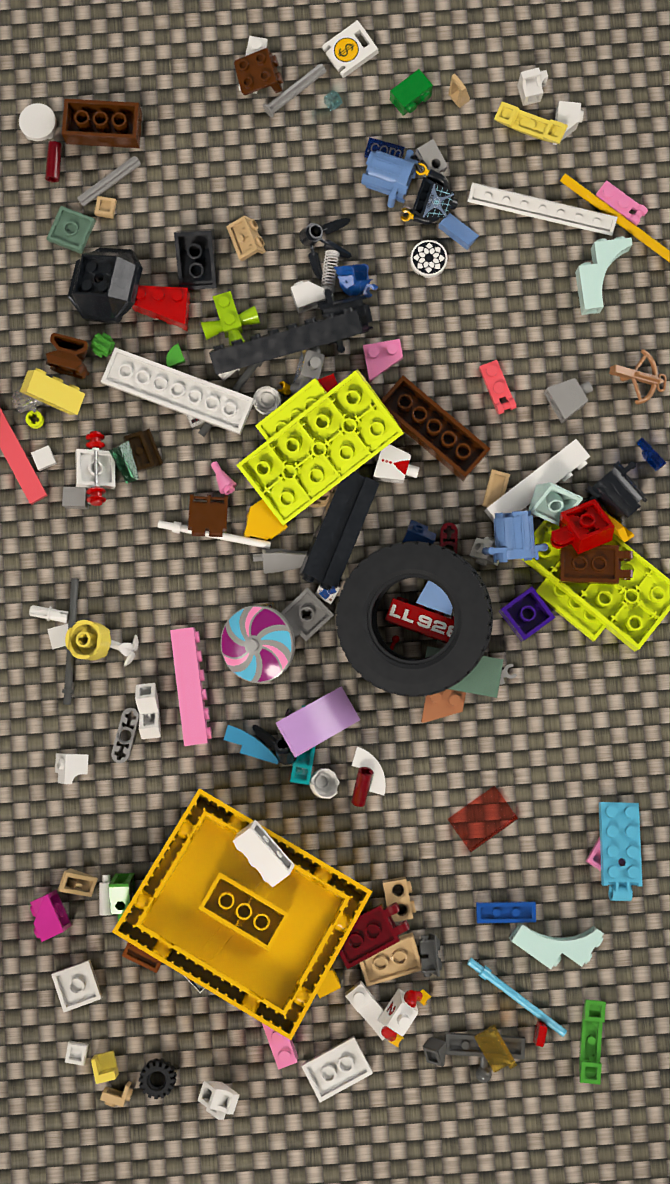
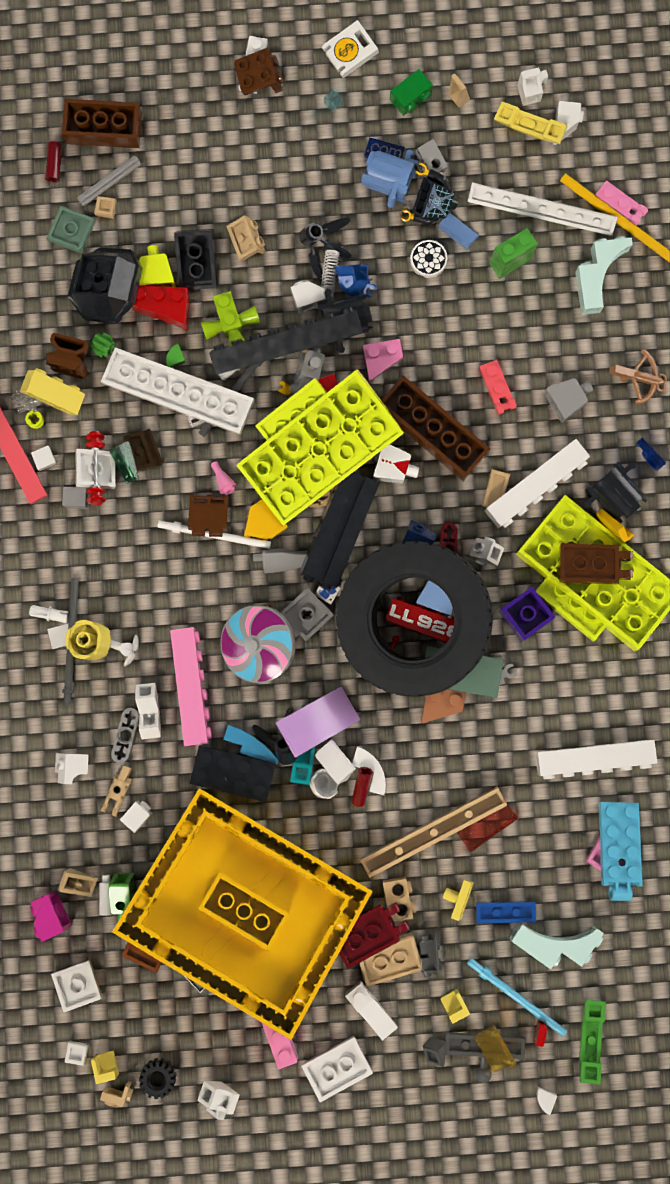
white tile [19,103,57,141] -> none
white brick [233,820,295,887] -> none
white hair [253,386,281,415] -> none
light grey axle [263,64,326,118] -> none
yellow brick [317,966,341,999] -> none
white torso [378,988,431,1047] -> none
medium blue container [482,511,548,563] -> none
light aqua slope [528,482,583,526] -> none
red brick [550,499,615,554] -> none
none -> tan hinge [100,765,132,817]
none -> white brick [120,801,153,833]
none -> neon yellow torso [139,245,176,287]
none -> black brick [189,745,276,802]
none -> white slope [315,740,356,784]
none -> tan tile [360,786,507,878]
none -> light yellow panel [440,989,470,1024]
none -> light yellow tile [443,880,474,921]
none -> bright green brick [490,228,538,279]
none -> white brick [535,740,657,779]
none -> white tile [536,1087,557,1115]

